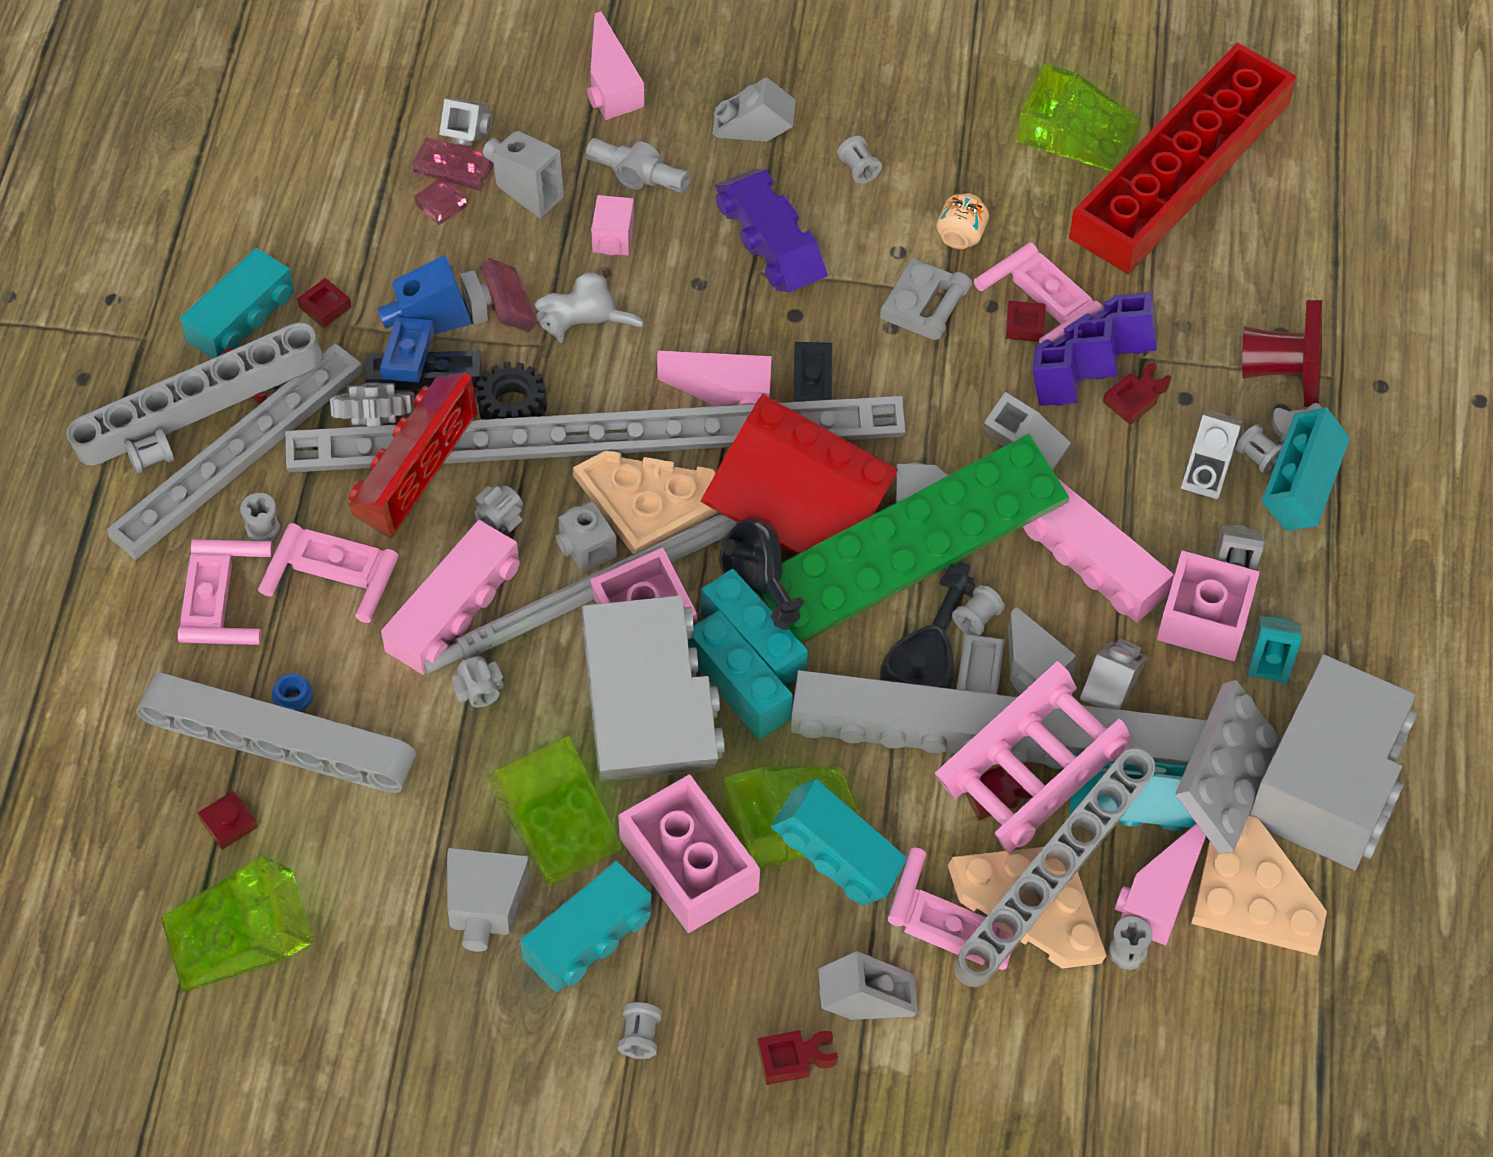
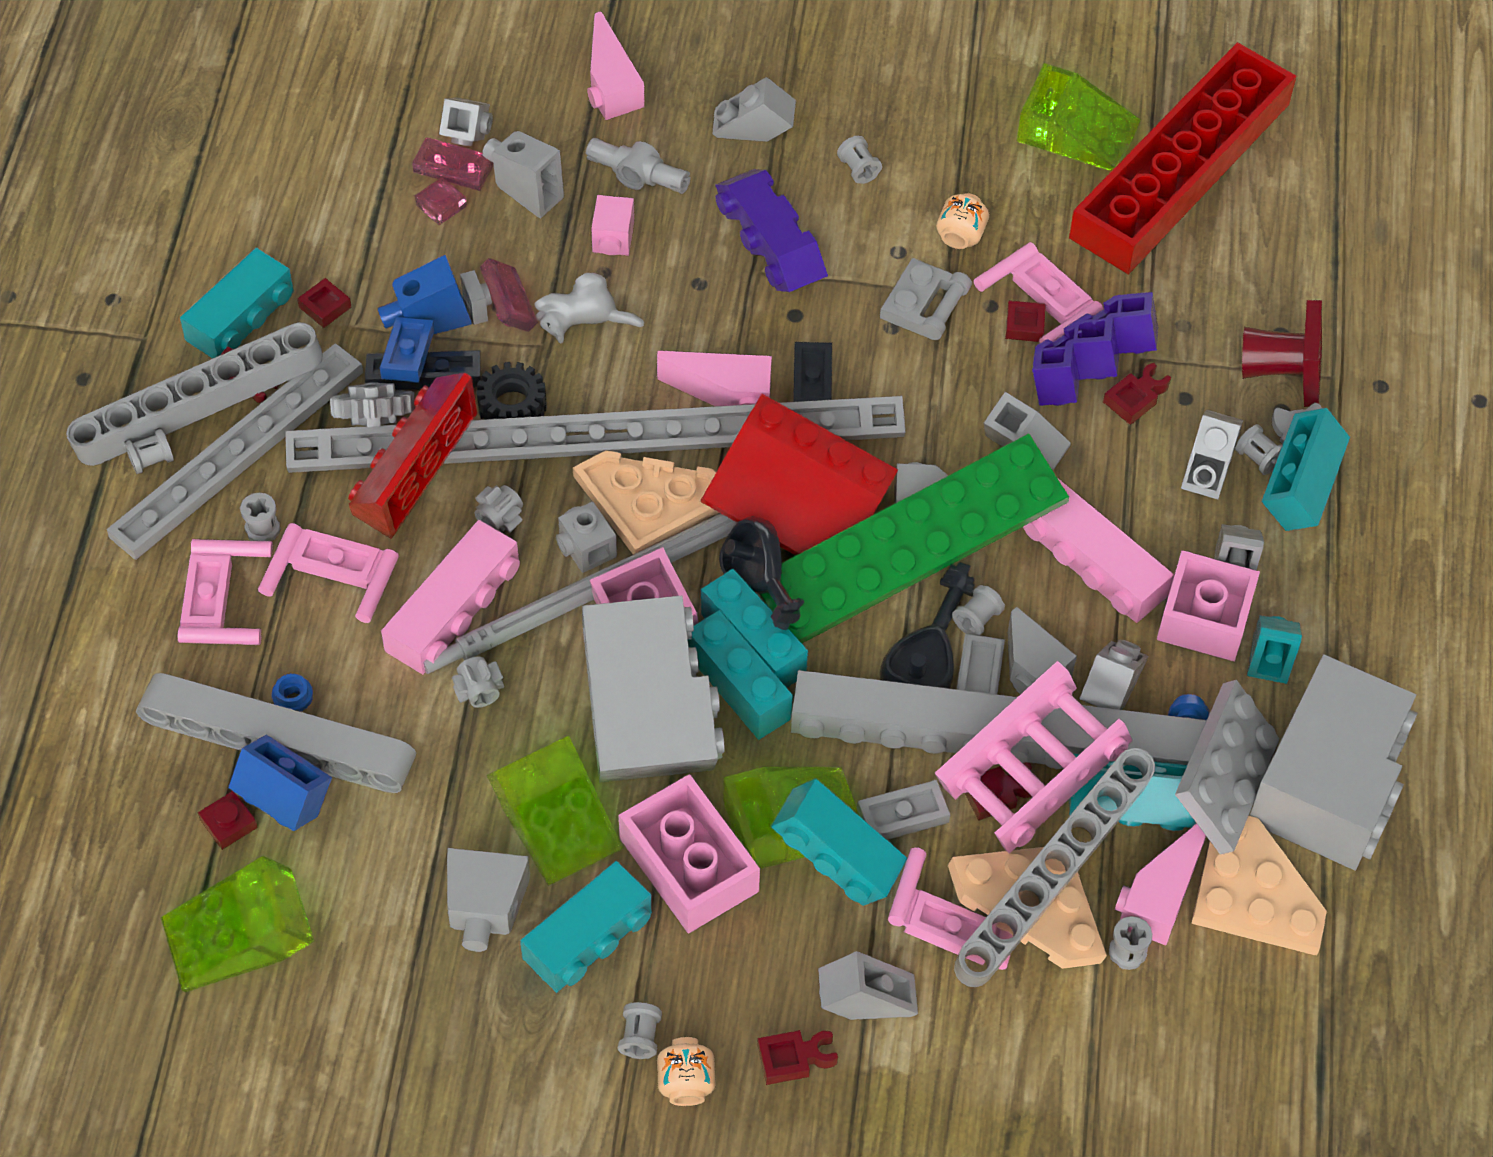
none -> blue brick [228,734,332,831]
none -> light nougat head [657,1037,715,1106]
none -> light grey plate [857,780,950,840]
none -> blue plate [1168,694,1210,720]

